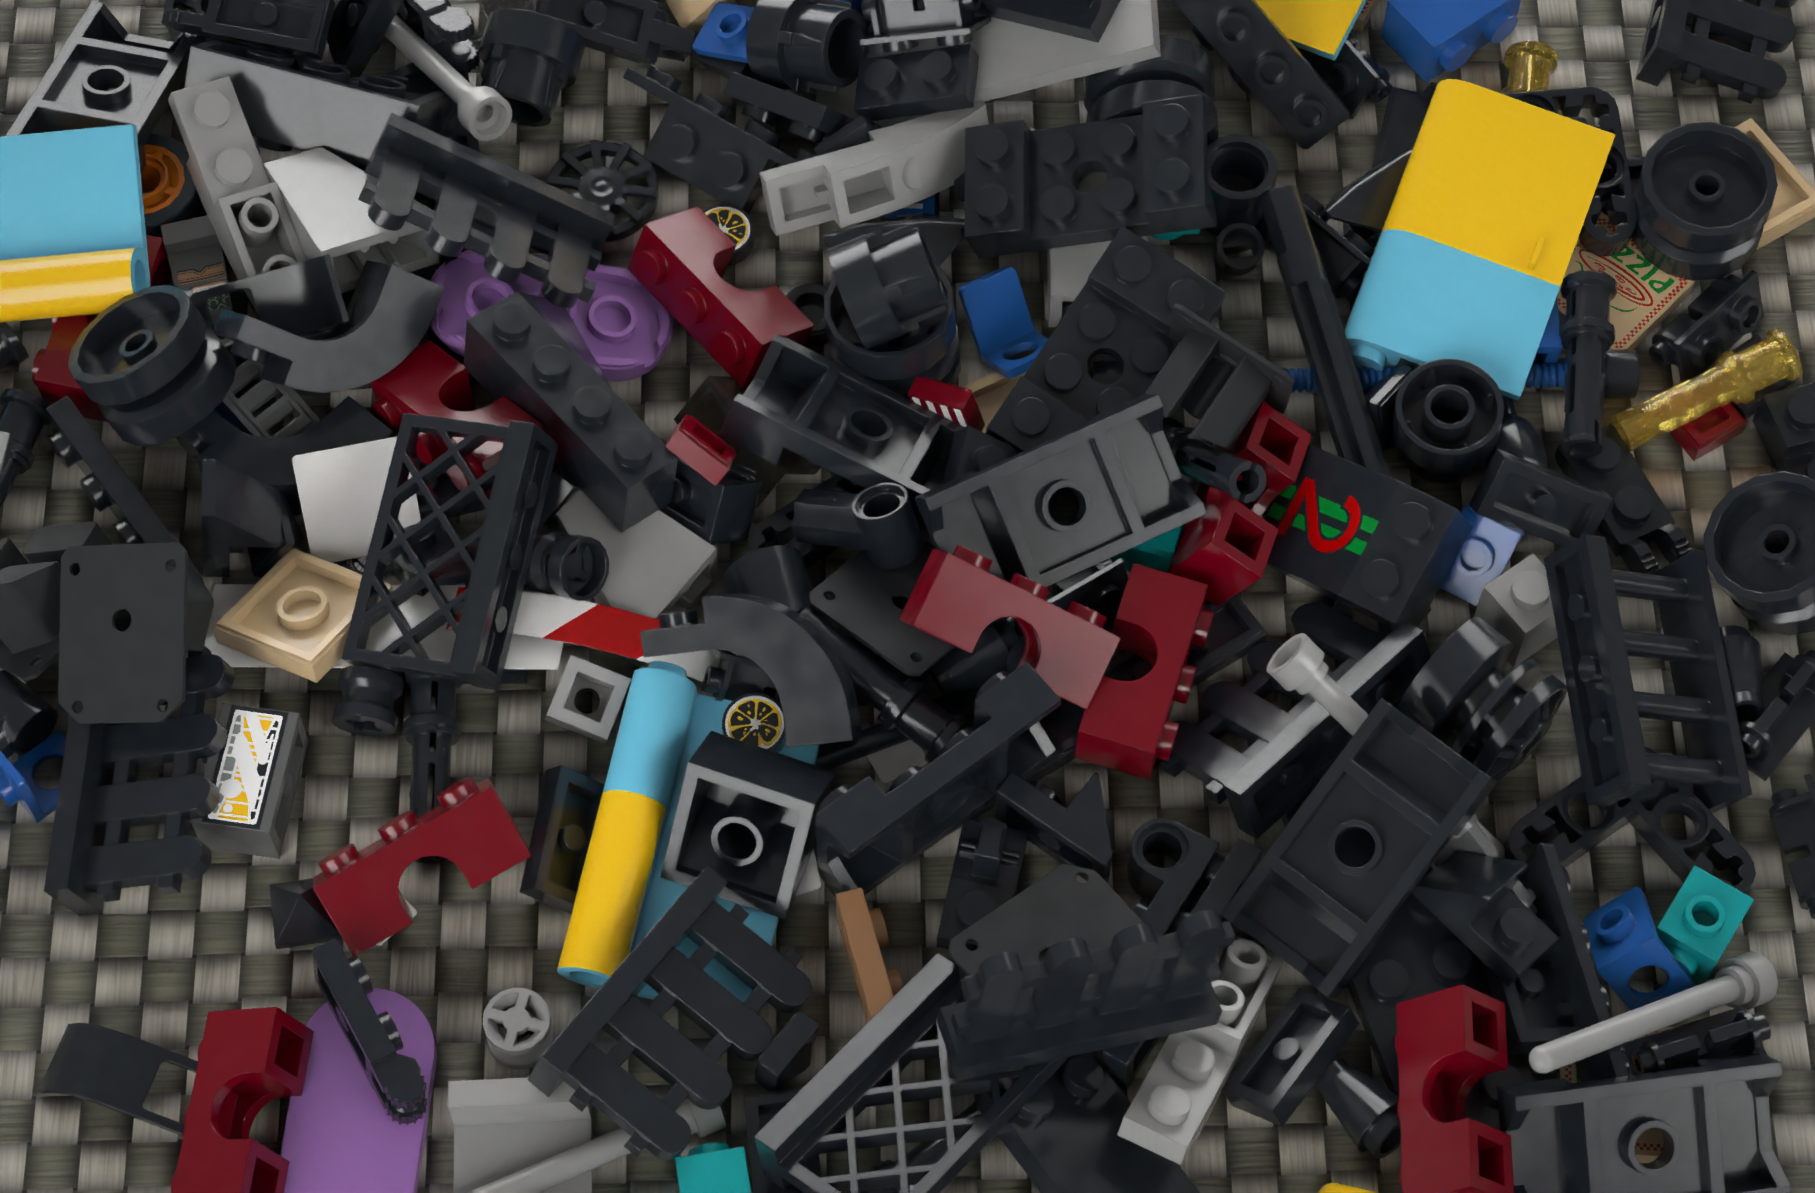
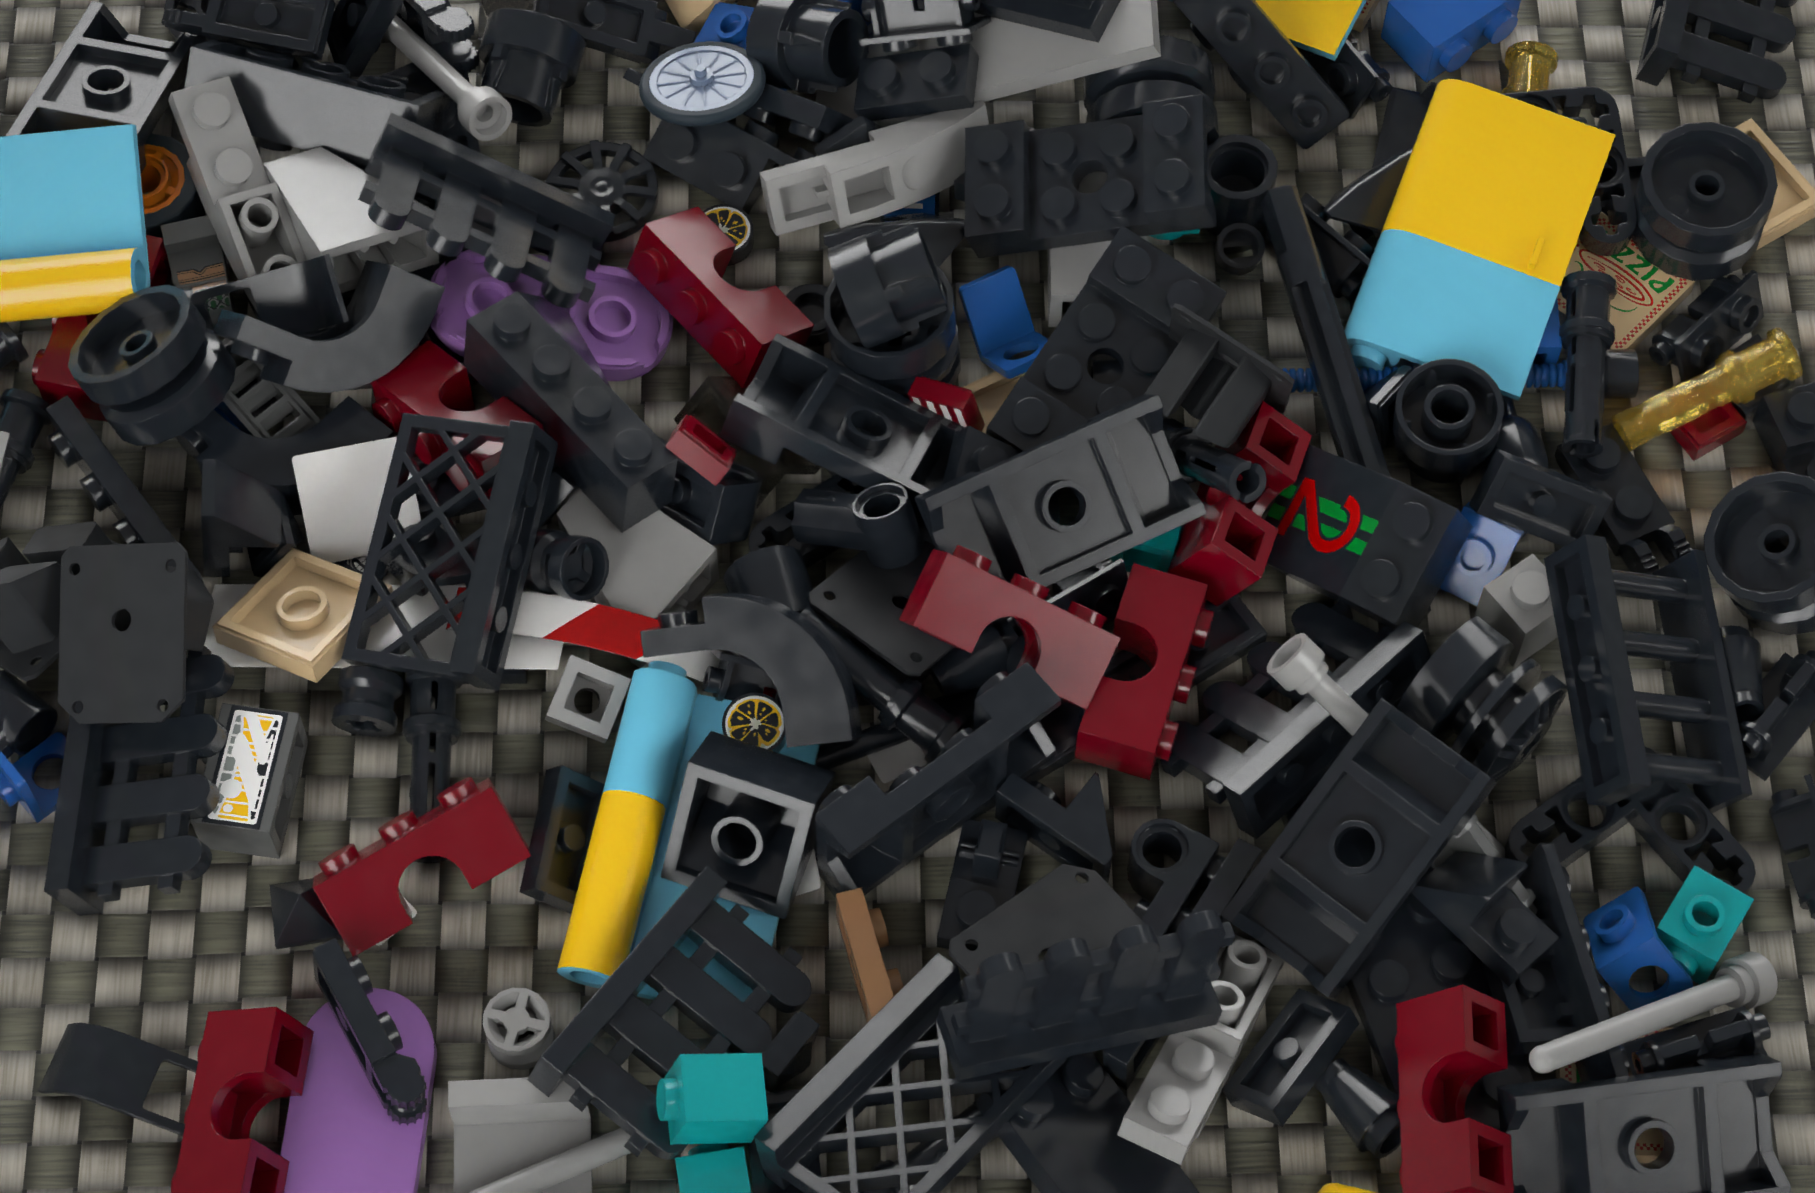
none -> wheel [639,41,766,126]
none -> teal brick [656,1053,768,1145]

